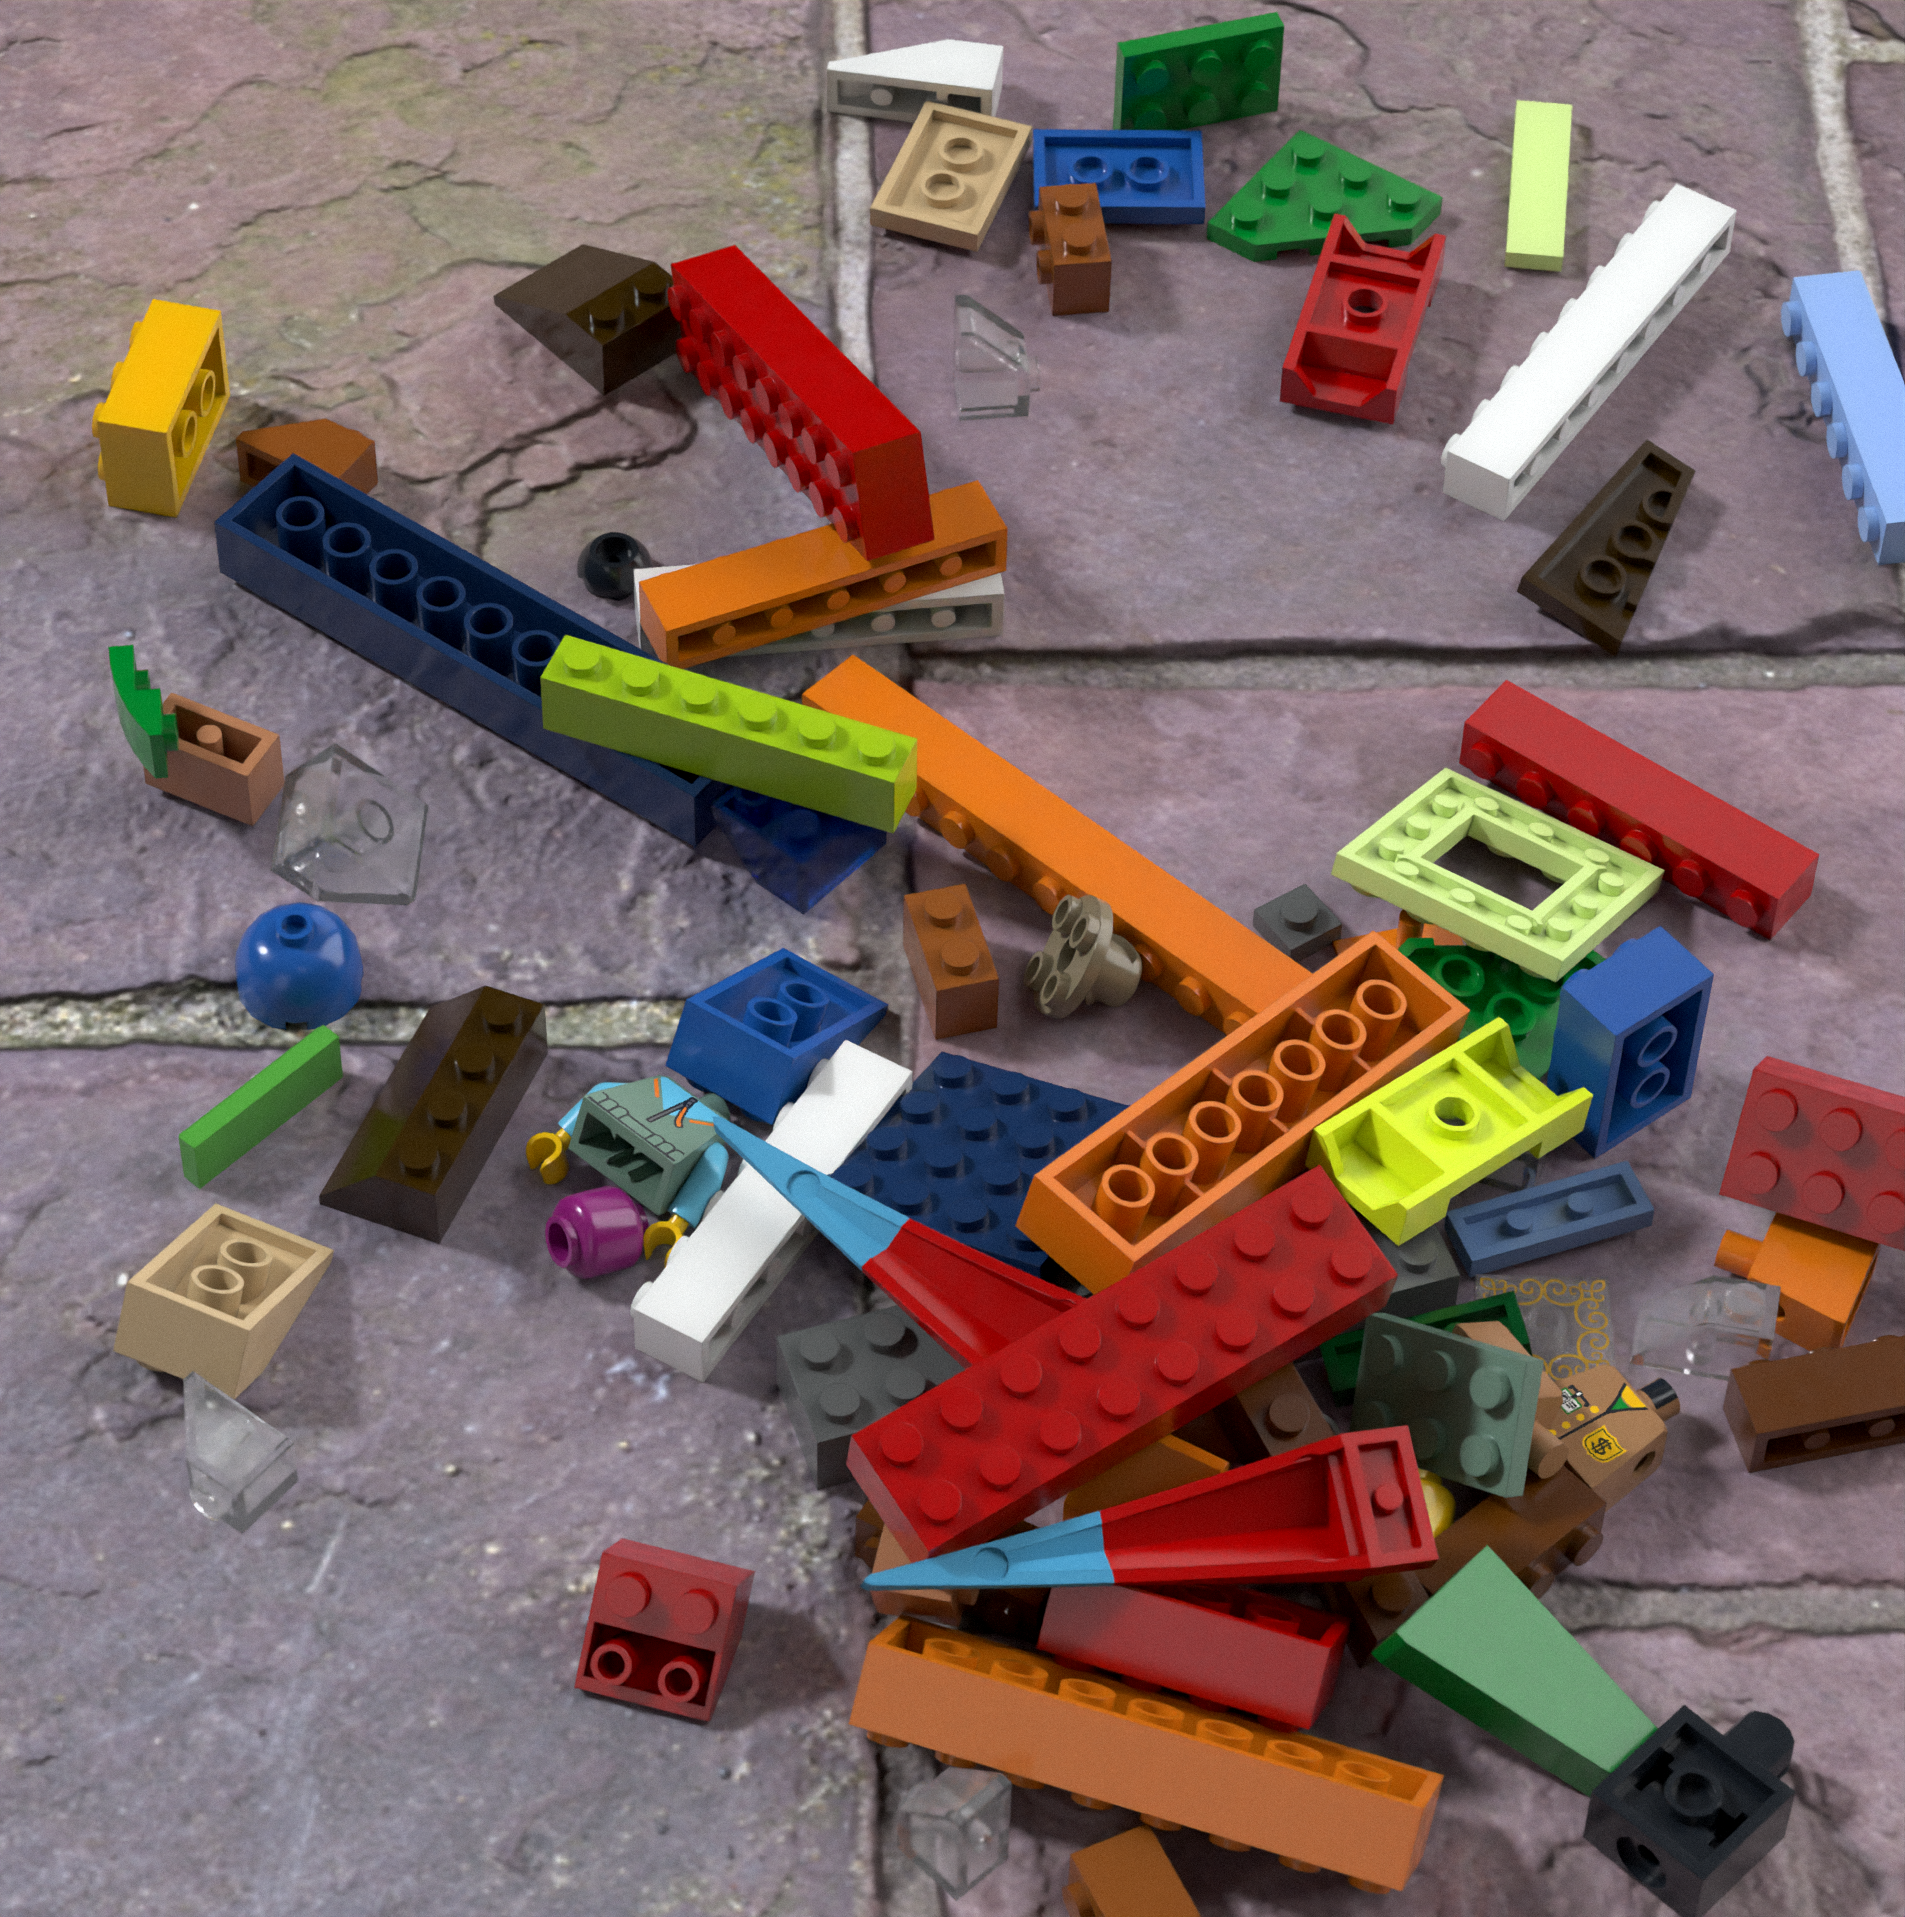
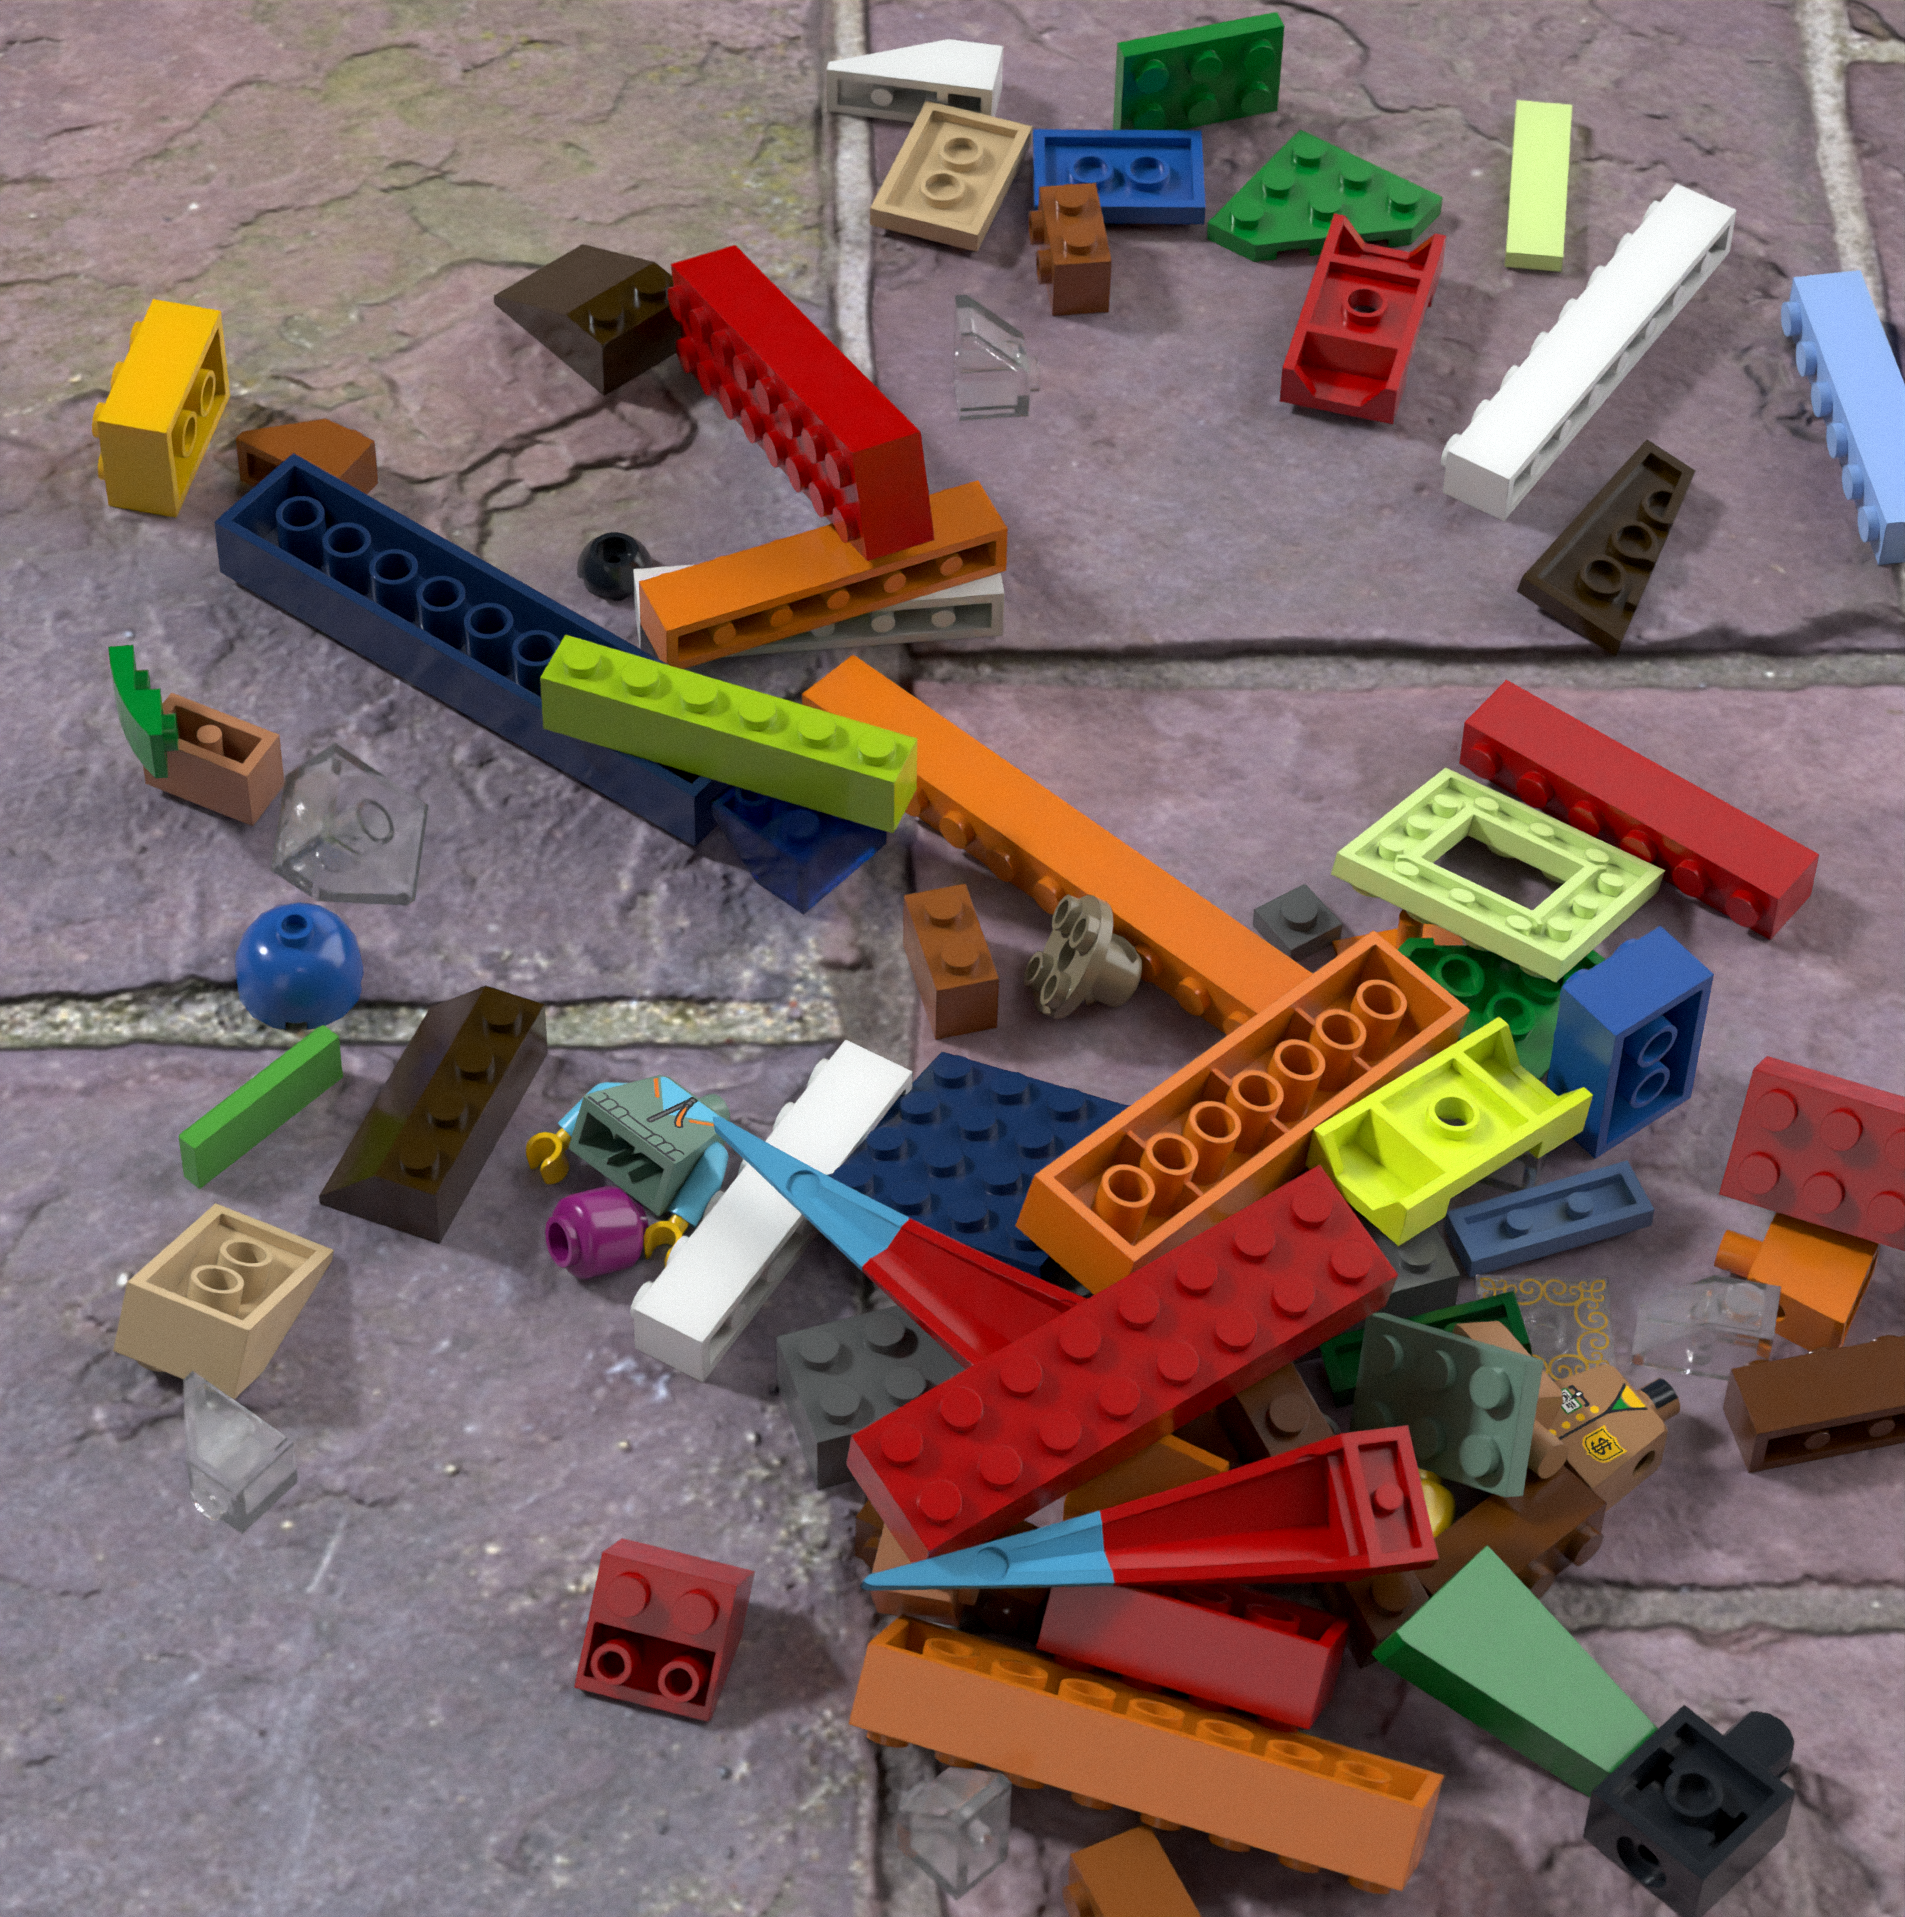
blue slope [665,948,889,1125] -> none

